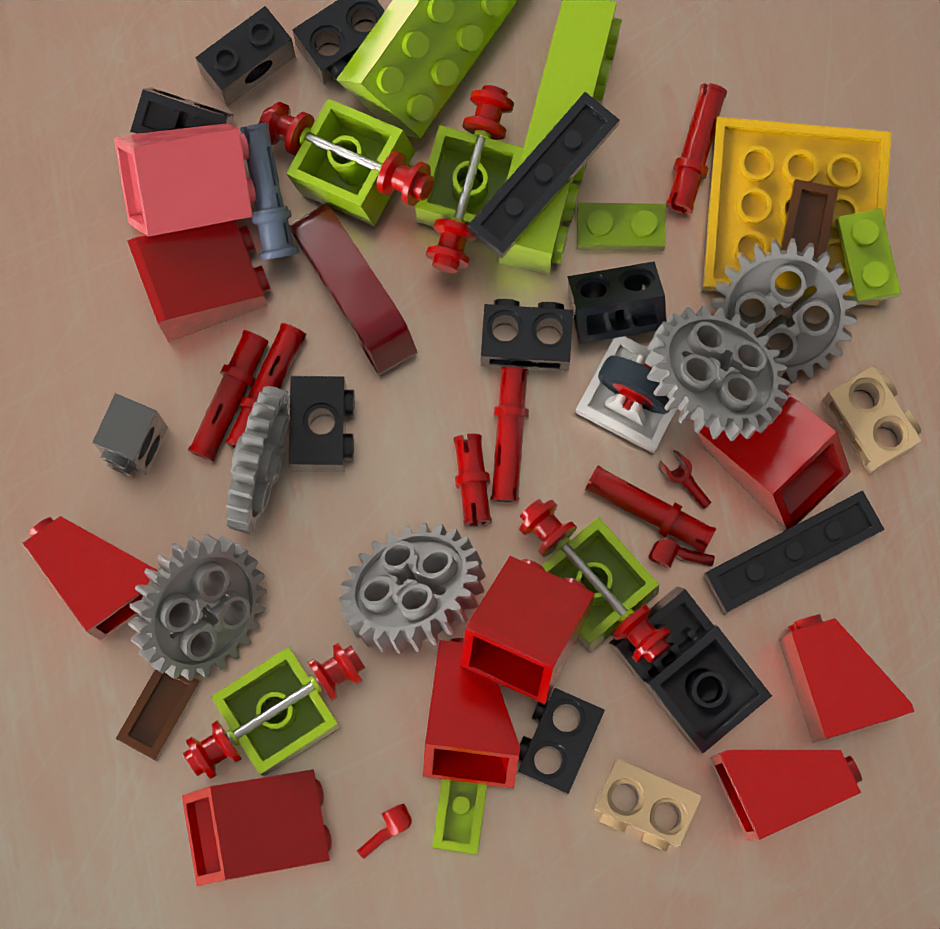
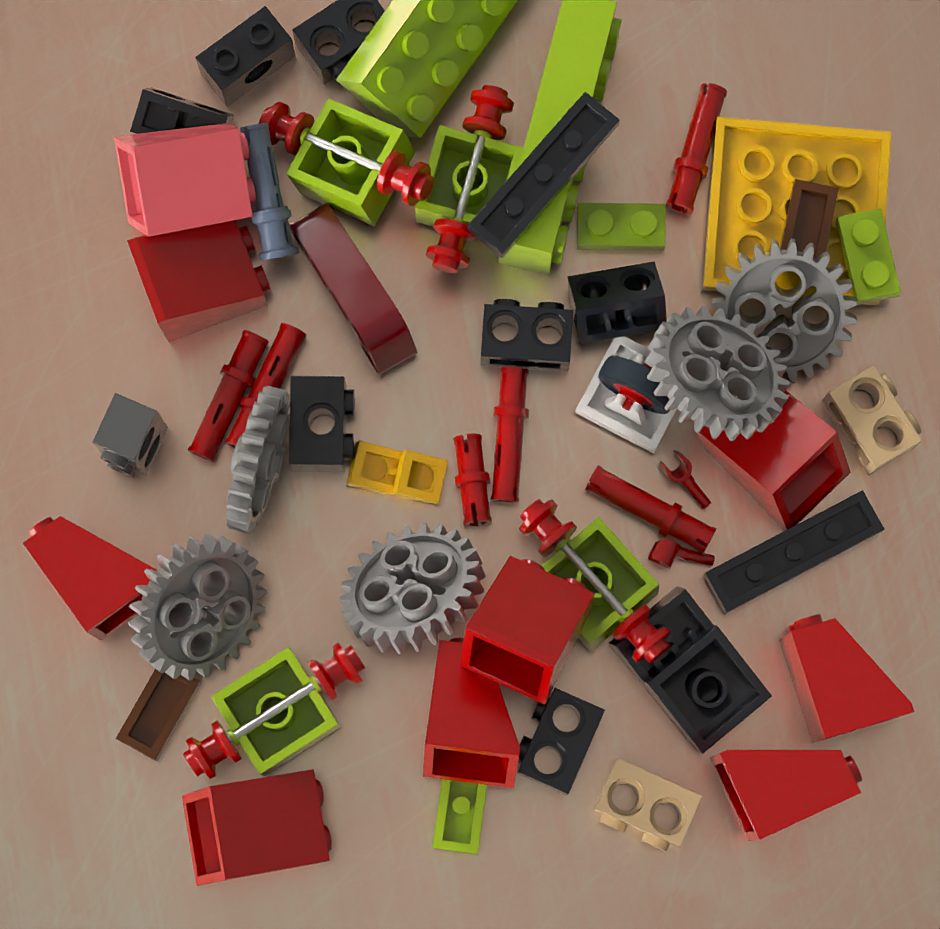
red hand [357,804,412,859] -> none
none -> yellow slope [346,440,448,504]

